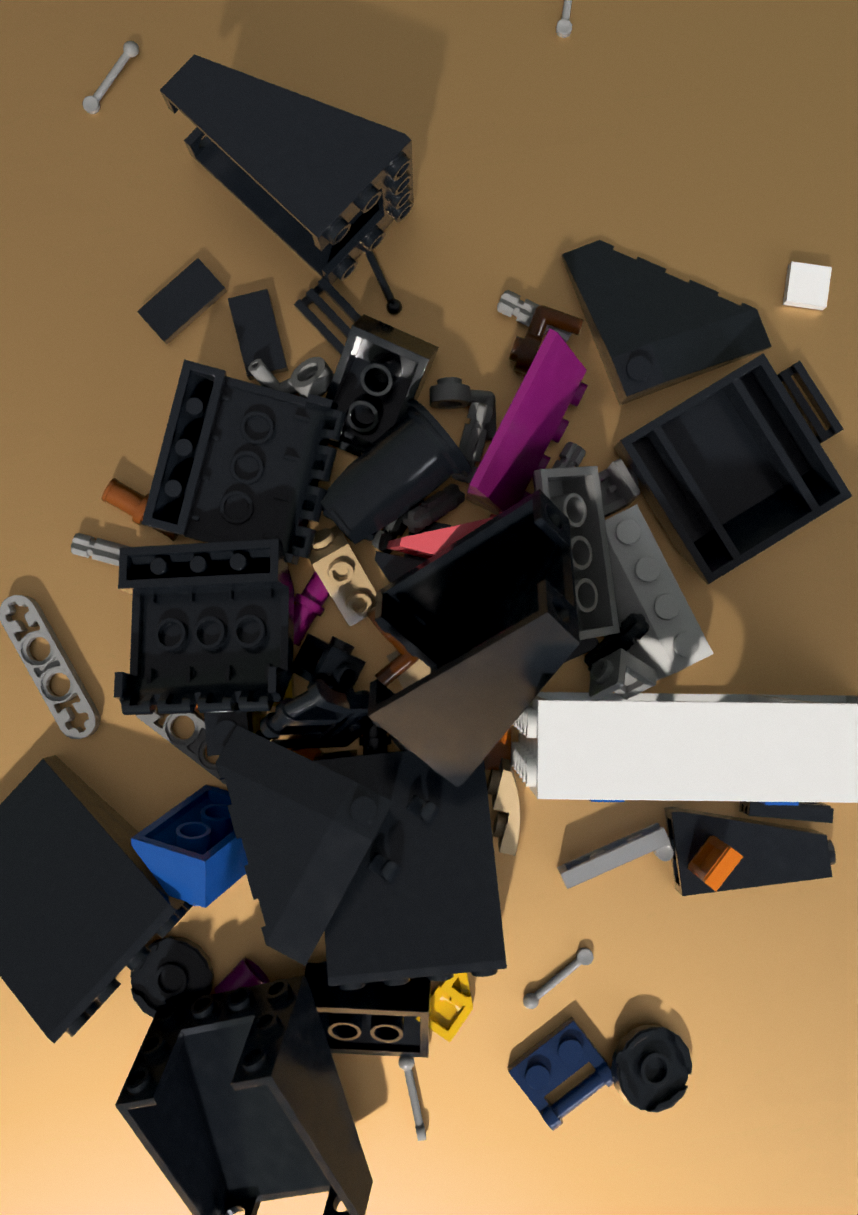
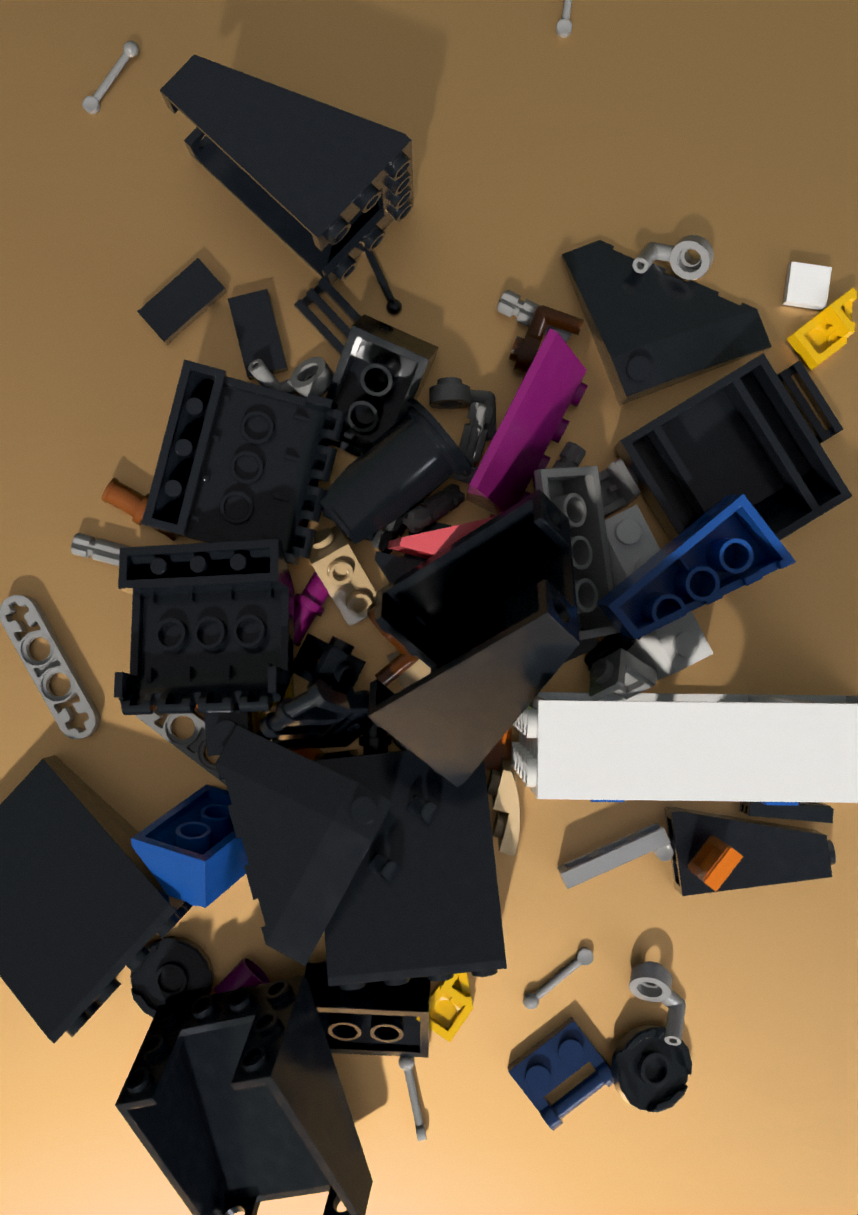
none -> blue wedge [597,494,796,640]
none -> light grey plate [629,961,686,1046]
none -> light grey plate [632,235,714,280]
none -> yellow slope [786,287,857,371]

